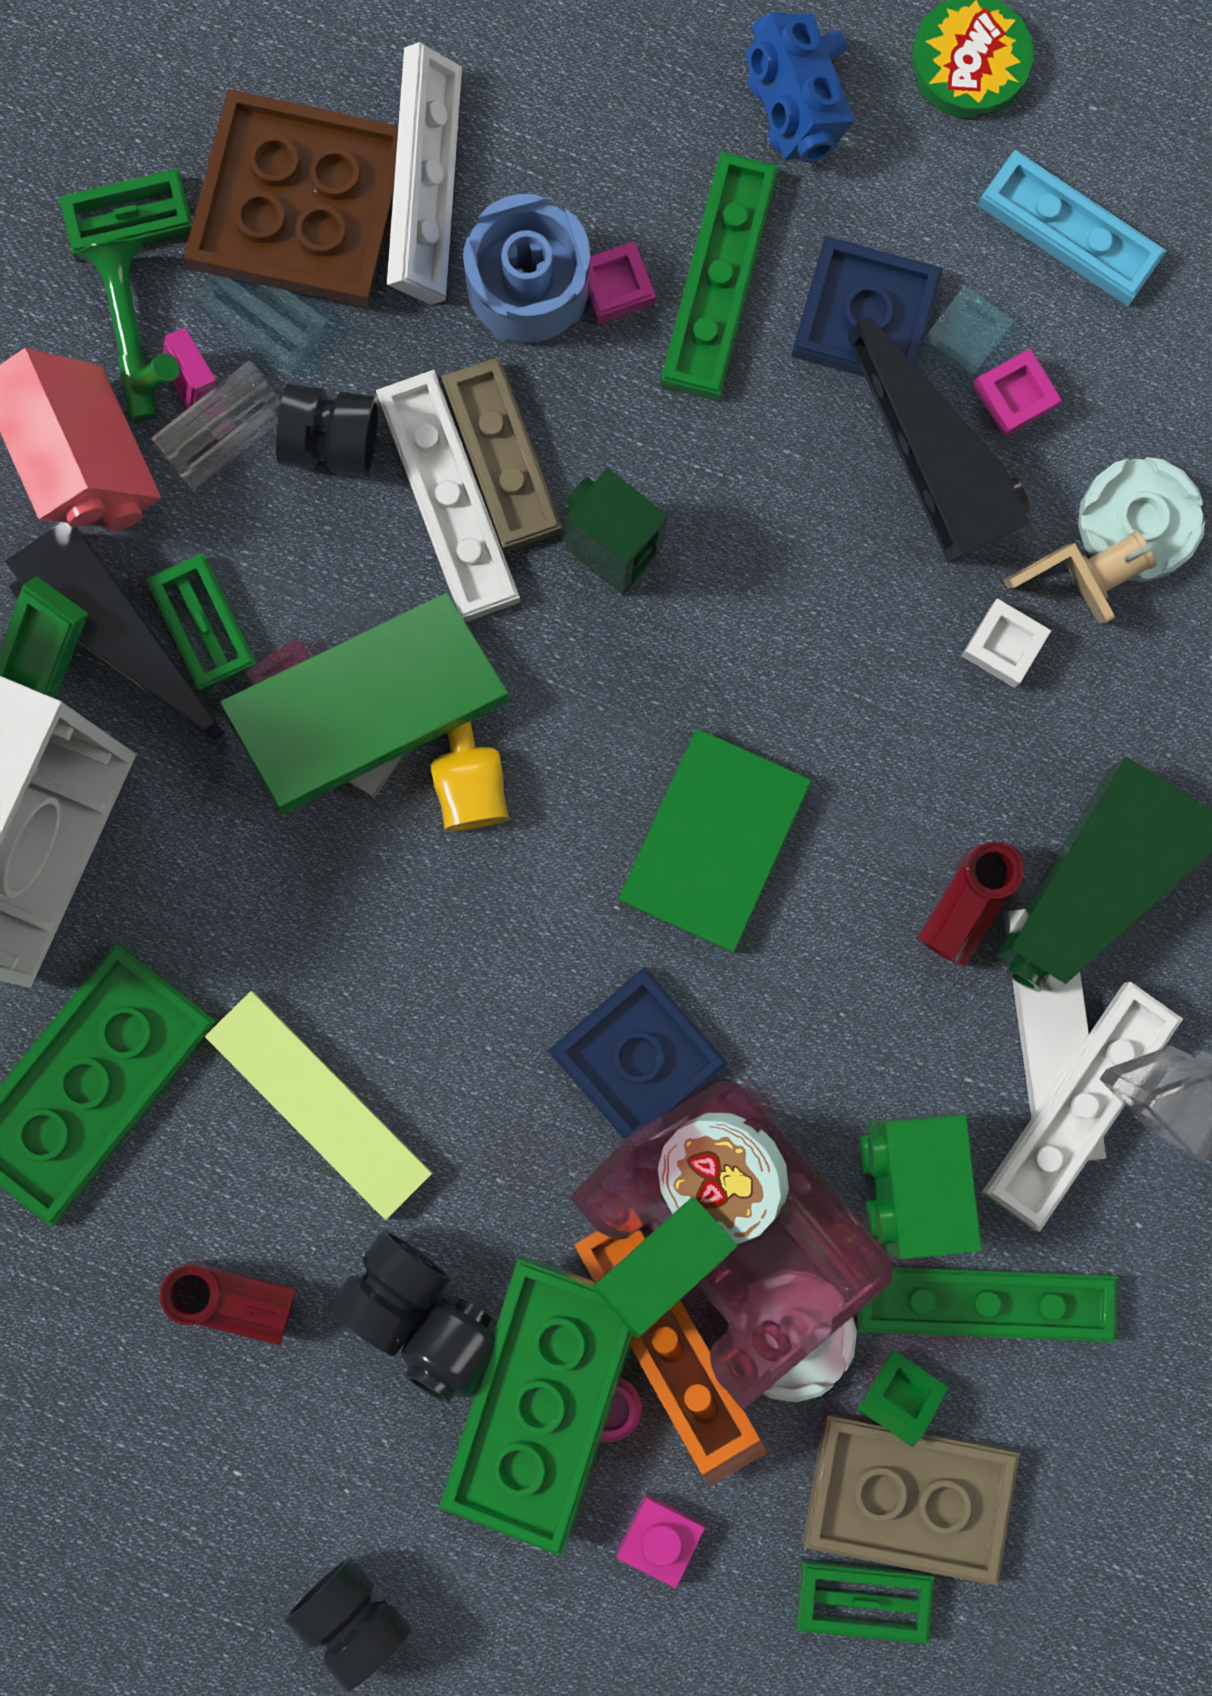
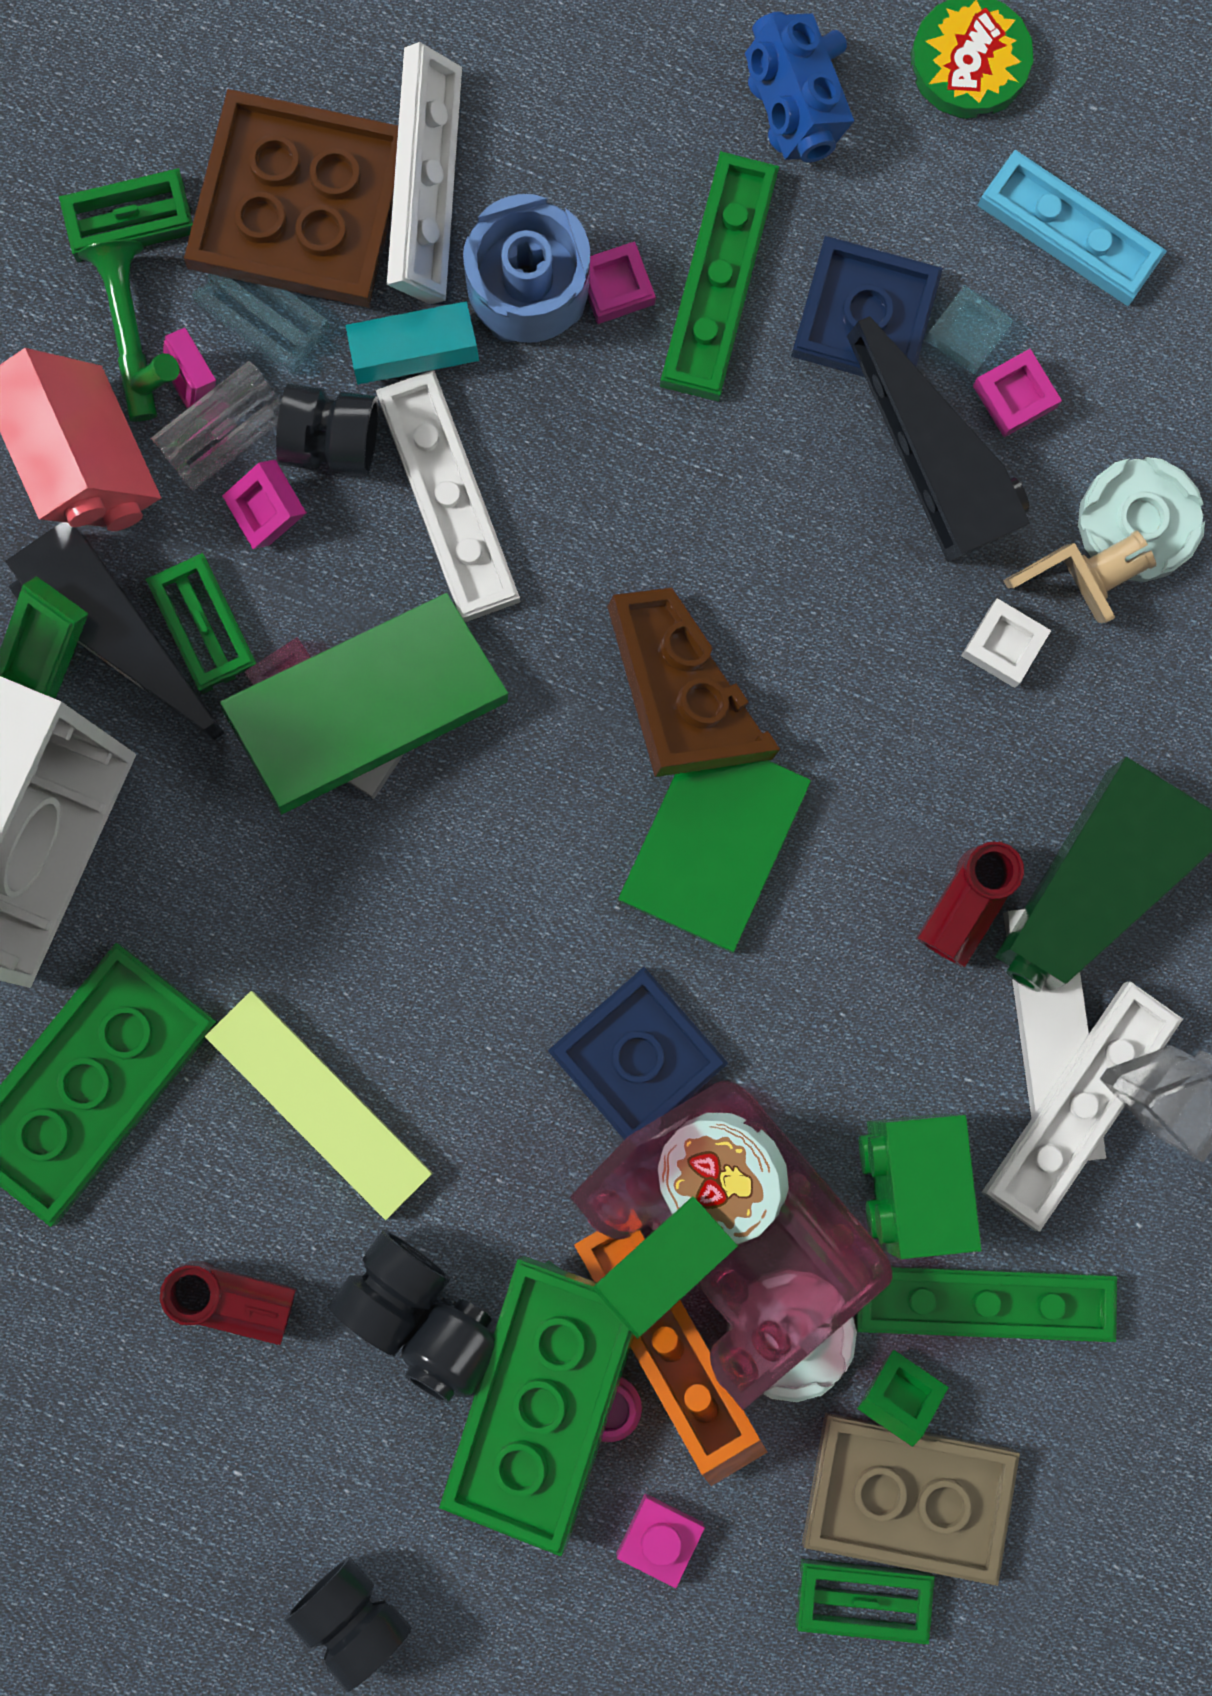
yellow piece [430,721,510,832] -> none
dark tan tile [441,357,562,553] -> none
dark green brick [564,467,668,595] -> none
none -> dark pink plate [222,459,307,549]
none -> teal tile [346,301,479,385]
none -> reddish brown wing [607,588,780,777]

